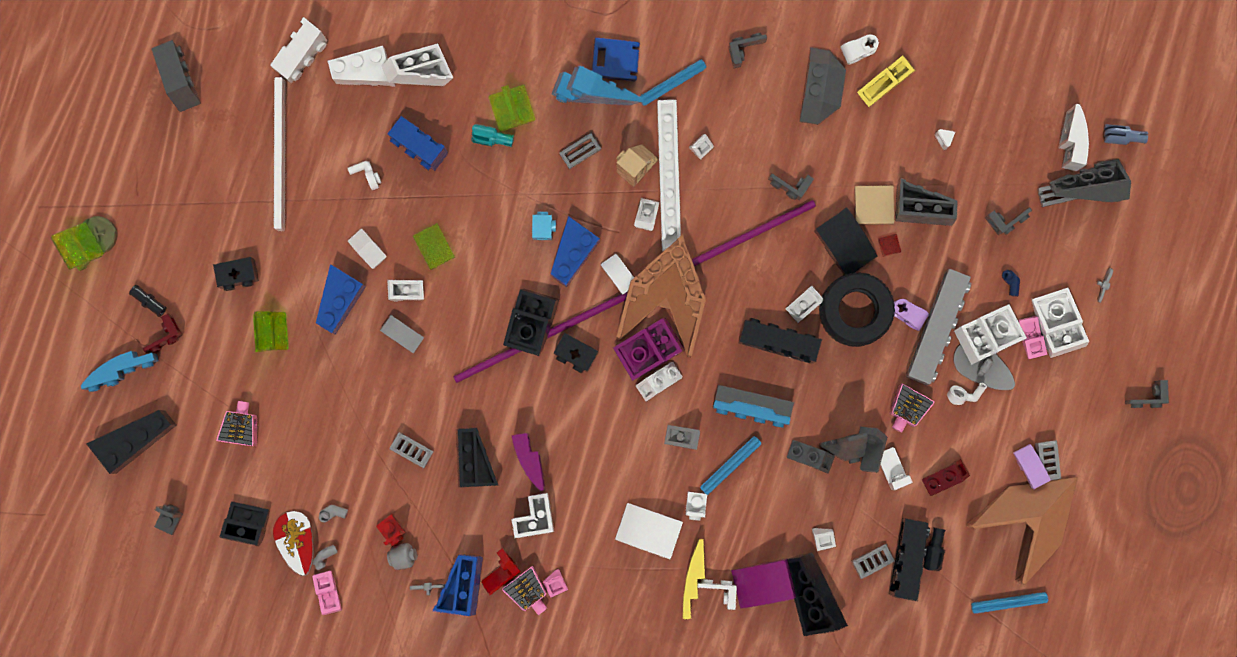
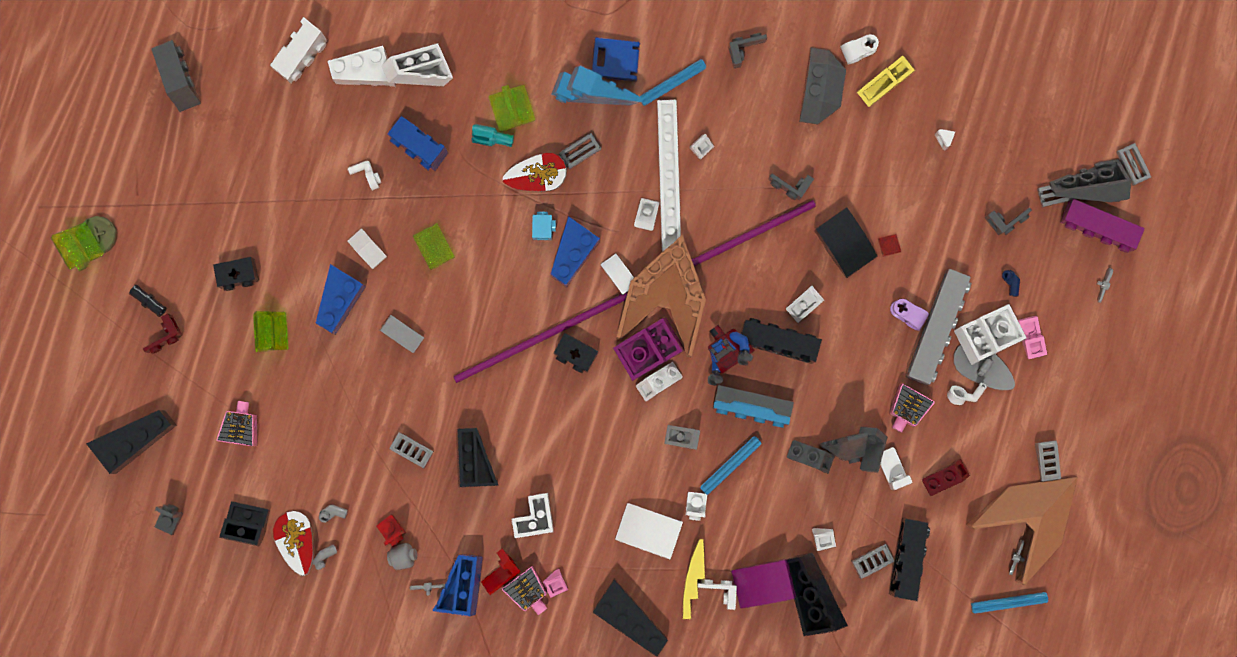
dark azure slope [81,351,159,392] -> none
white tile [274,77,286,231] -> none
bright pink slope [312,571,342,615] -> none
white slope [387,280,424,302] -> none
black slope [503,289,560,356] -> none
magenta slope [511,433,545,491] -> none
tan wedge [616,144,659,187] -> none
black tyre [819,272,895,347] -> none
tan tile [854,186,894,225] -> none
dark grey wedge [895,178,958,226] -> none
black arm [923,527,946,571] -> none
lavender slope [1013,444,1051,489] -> none
white slope [1032,288,1089,358] -> none
white slope [1058,104,1089,171] -> none
sand blue arm [1104,124,1148,145] -> none
dark grey bracket [1125,380,1169,408] -> none
none -> shield [503,153,567,192]
none -> black wedge [592,578,668,657]
none -> torso [708,325,755,386]
none -> light grey piece [1009,540,1025,575]
none -> magenta brick [1060,199,1145,253]
none -> light grey tile [1116,143,1151,186]

